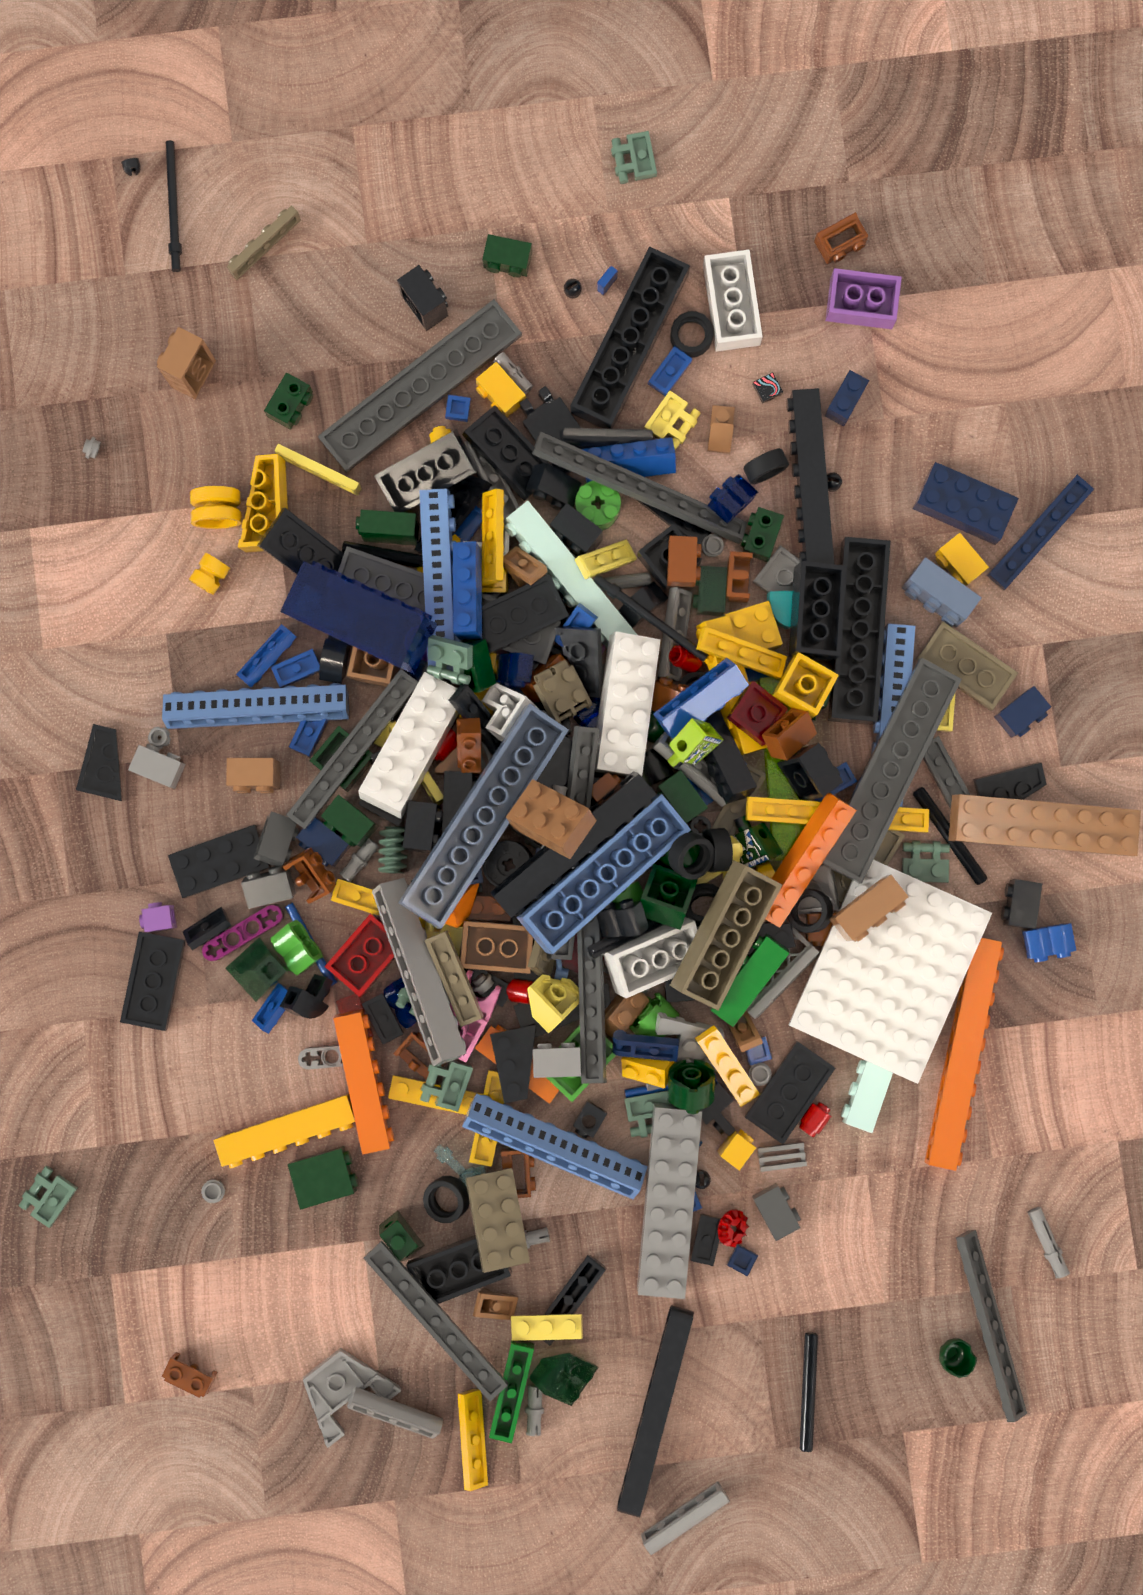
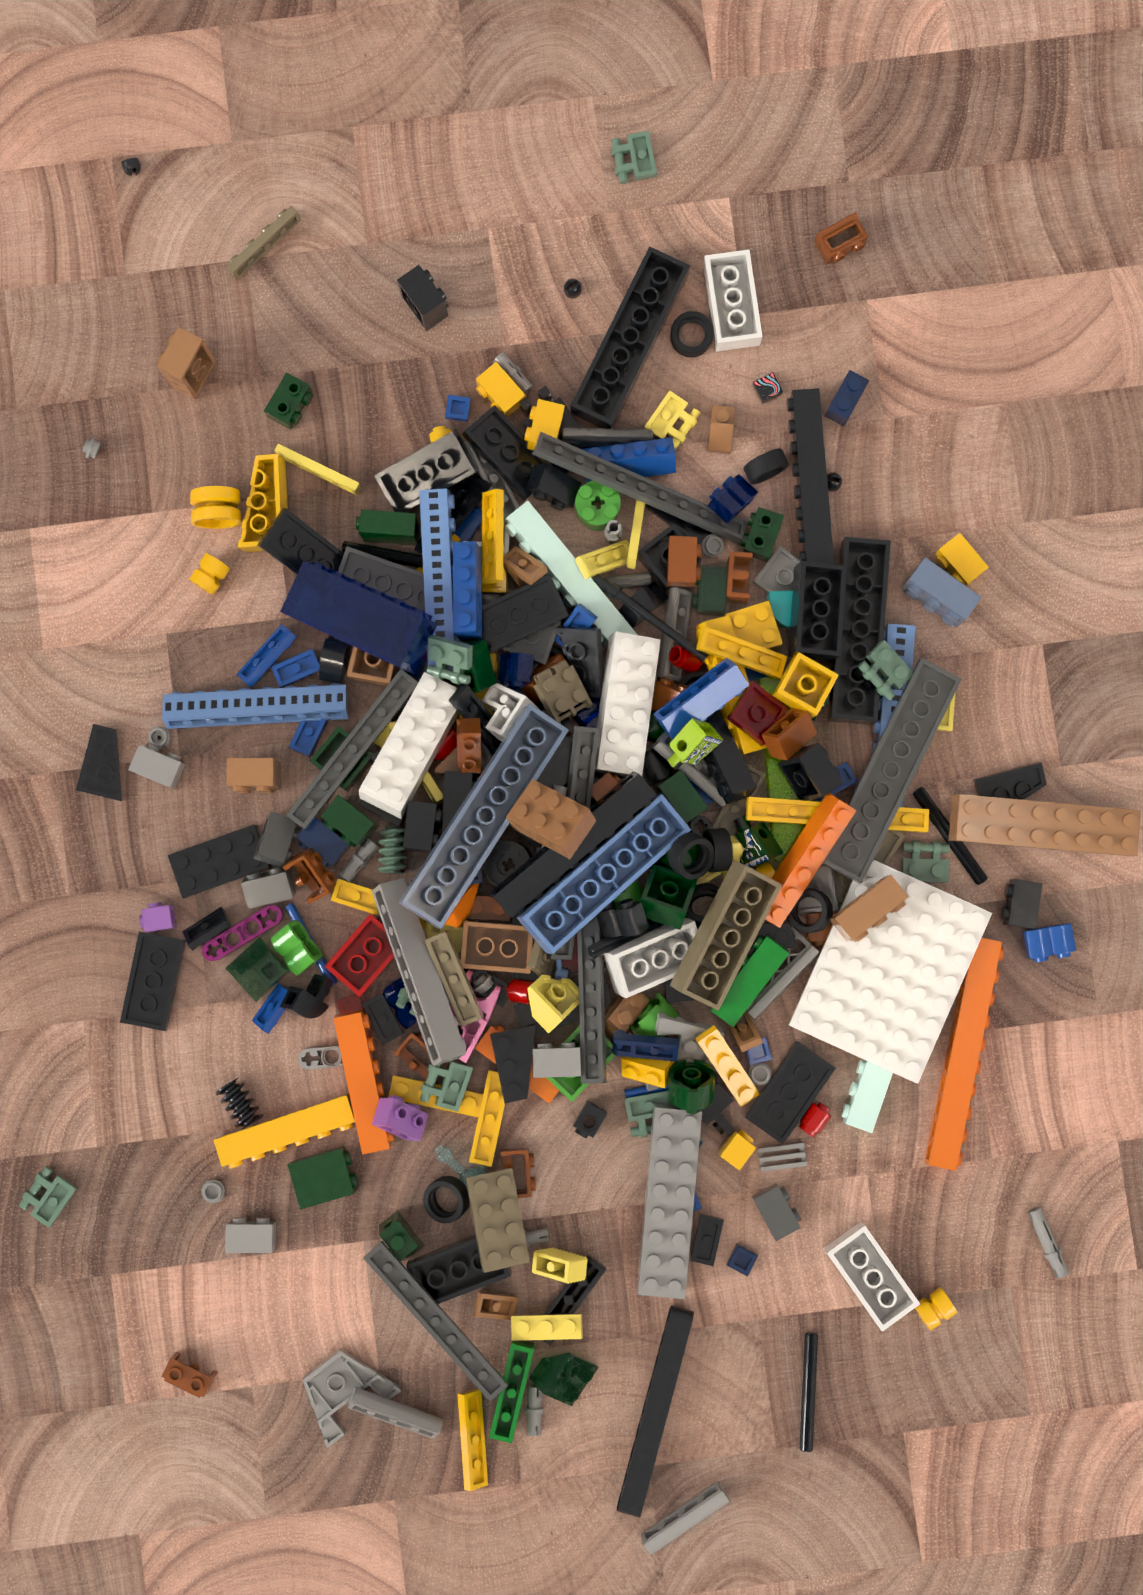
black bar [165,140,182,272] -> none
dark grey plate [318,299,522,473] -> none
medium blue brick [462,1093,648,1199] -> none
dark green brick [482,234,532,278] -> none
black brick [550,503,603,558] -> none
blue tile [597,266,618,296] -> none
blue plate [648,346,693,396] -> none
black hinge [695,1170,711,1189] -> none
red gear [718,1209,750,1247] -> none
medium lavender brick [825,268,902,329] -> none
dark blue brick [913,462,1019,545] -> none
dark tan plate [916,621,1018,711] -> none
dark grey plate [923,736,970,810] -> none
dark green hair [939,1338,977,1378] -> none
dark grey plate [956,1230,1027,1422] -> none
dark blue plate [987,474,1094,590] -> none
dark blue brick [994,686,1051,738] -> none
none -> black piece [216,1077,264,1129]
none -> light grey brick [225,1217,276,1253]
none -> medium lavender brick [372,1095,429,1141]
none -> yellow brick [524,399,565,450]
none -> light yellow brick [532,1247,587,1284]
none -> light grey pin [604,520,623,544]
none -> light yellow tile [626,500,645,569]
none -> white brick [823,1222,920,1332]
none -> sand green plate [858,640,913,700]
none -> yellow wheel [915,1287,958,1331]

